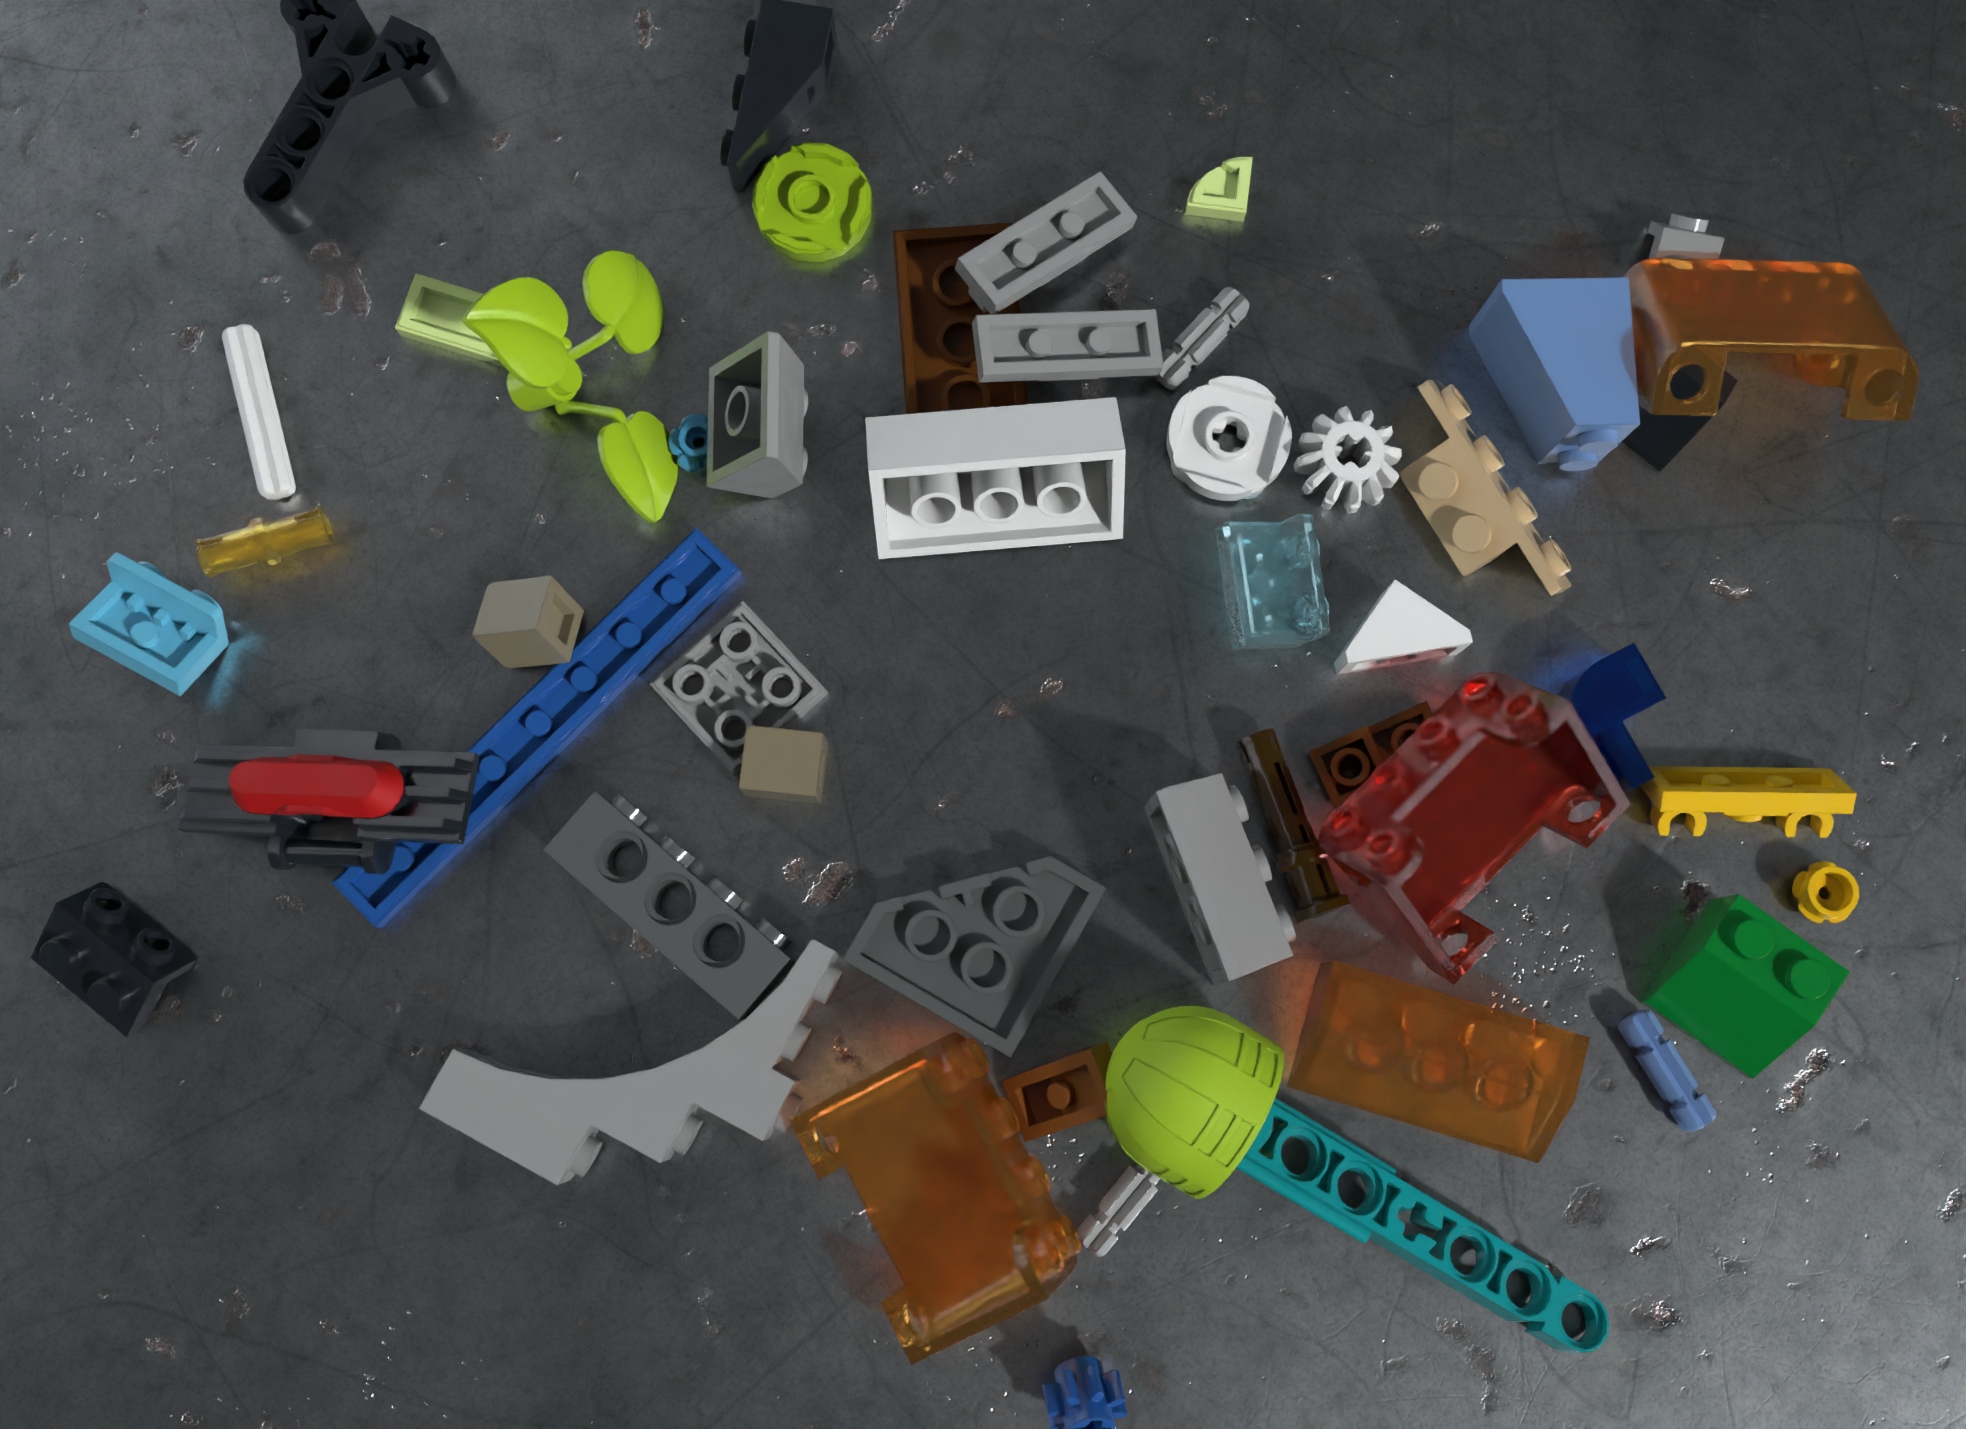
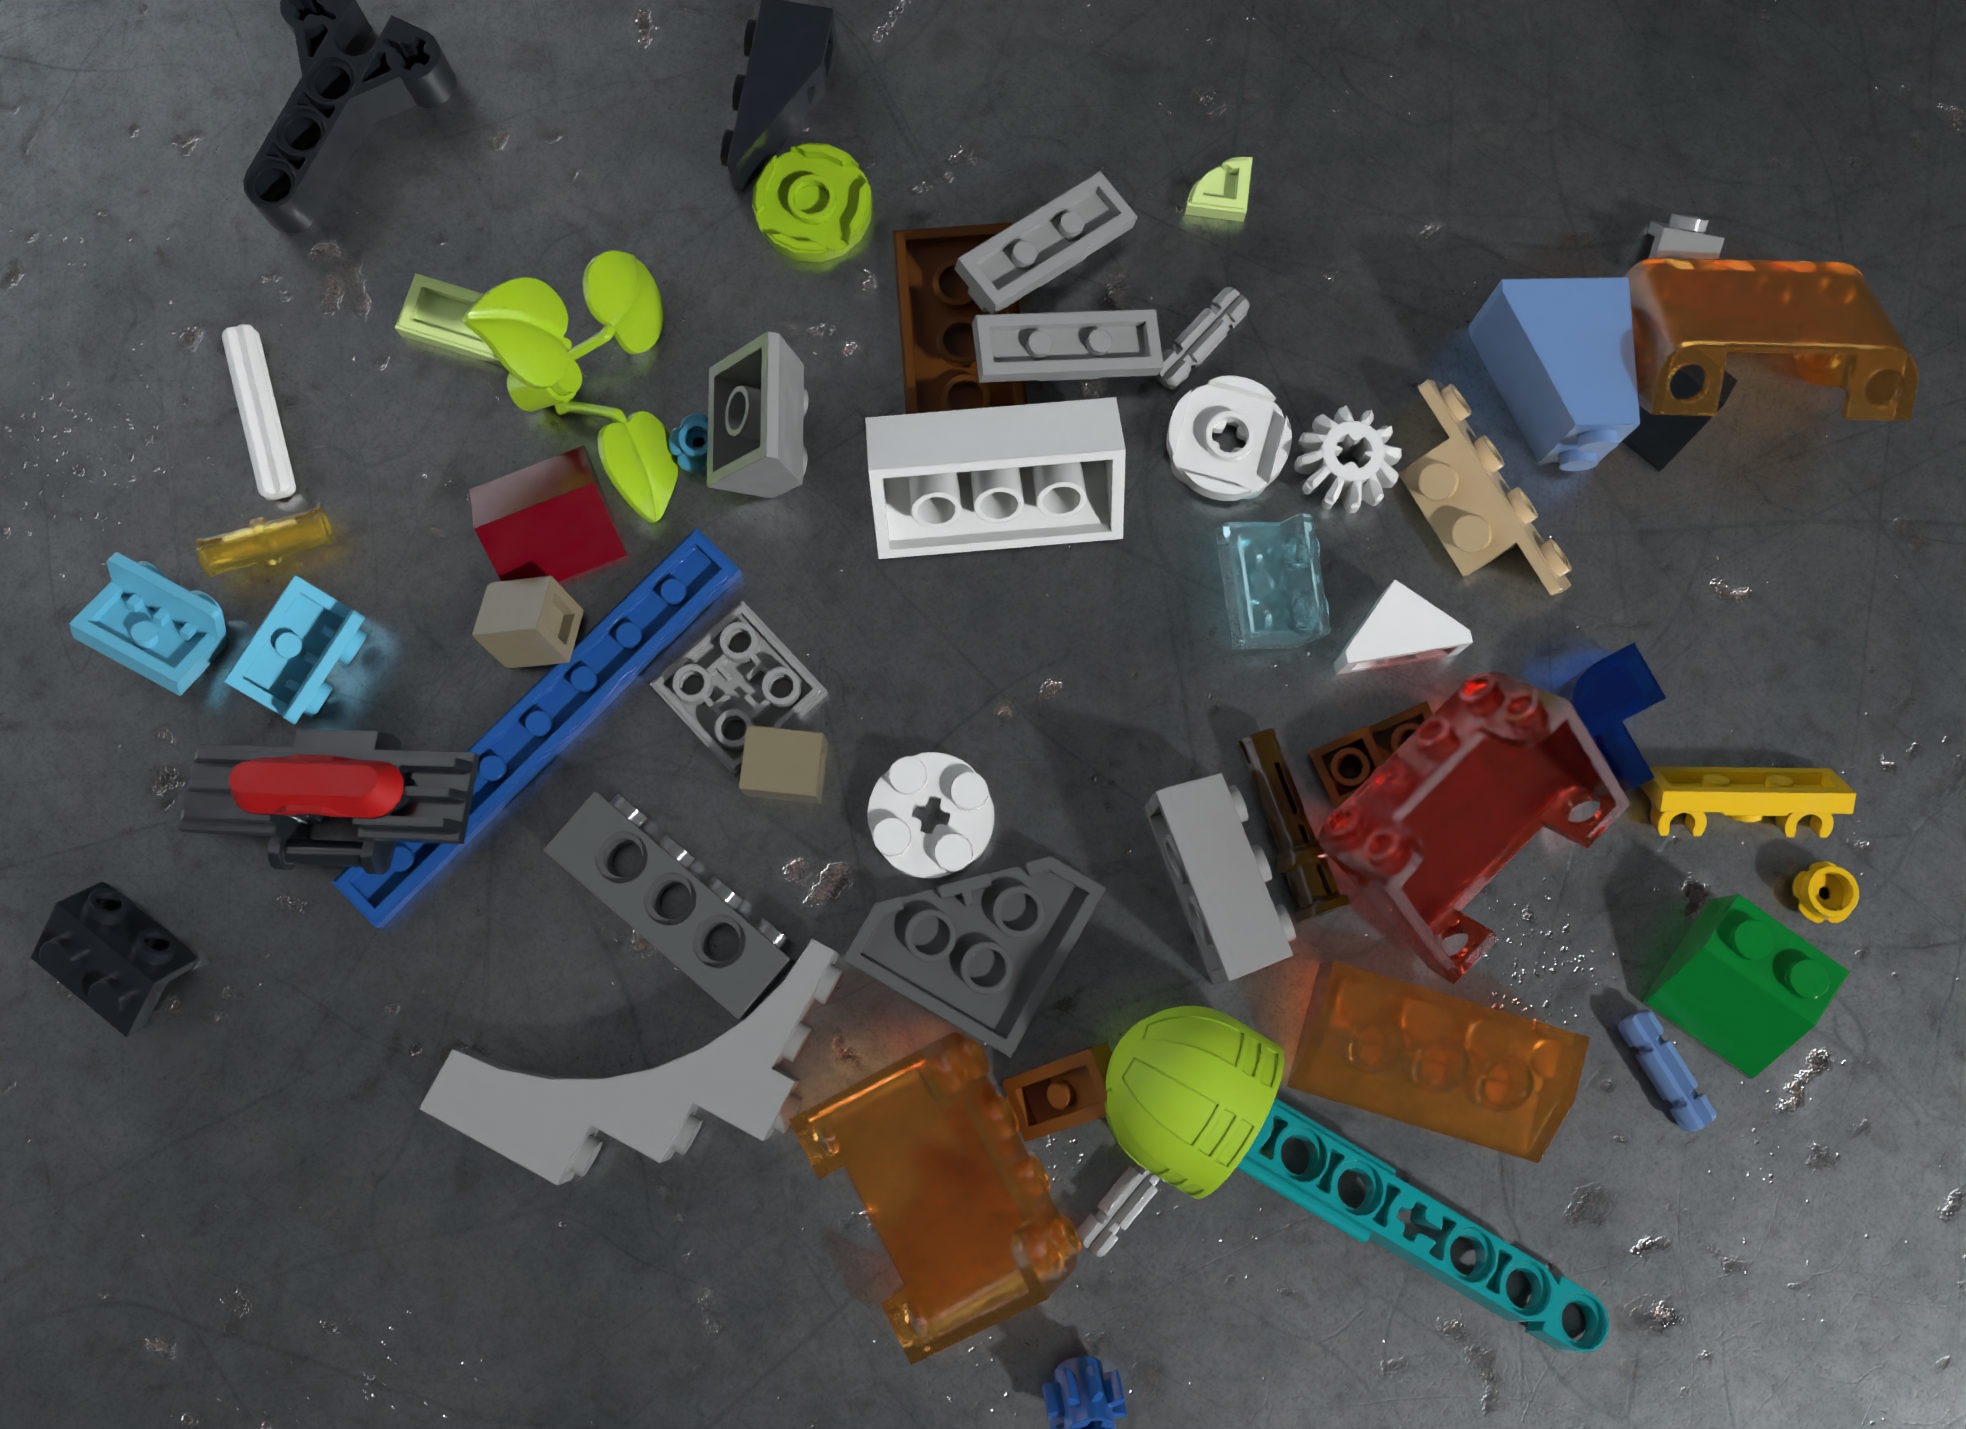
none -> medium azure bracket [224,575,368,724]
none -> dark red slope [469,445,629,585]
none -> white plate [867,752,994,880]

